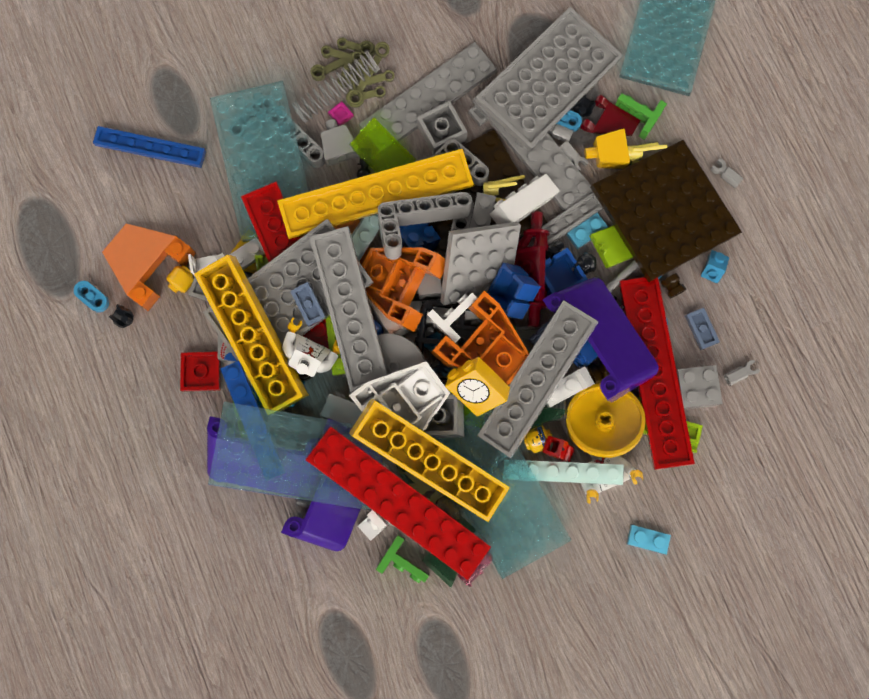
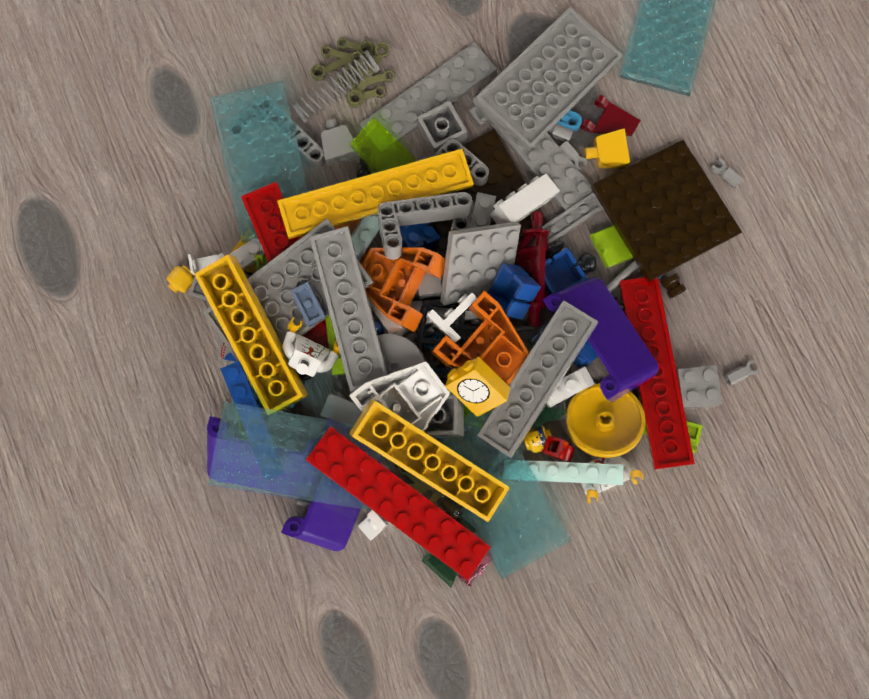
dark azure plate [74,281,109,312] -> none
blue plate [93,126,206,168] -> none
orange wedge [102,223,196,311] -> none
black arm [109,304,134,328] -> none
red plate [180,352,221,392] -> none
dark pink tile [328,101,354,126] -> none
bright green bracket [376,535,429,583] -> none
light yellow plant [483,175,525,202] -> none
medium azure plate [566,213,608,250] -> none
black arm [573,94,596,117] -> none
dark brown wheel [588,361,610,384] -> none
bright green bracket [615,93,667,140] -> none
medium azure plate [627,525,671,555] -> none
light yellow plant [628,142,668,165] -> none
sand blue plate [685,308,720,350] -> none
dark azure bracket [701,250,729,283] -> none

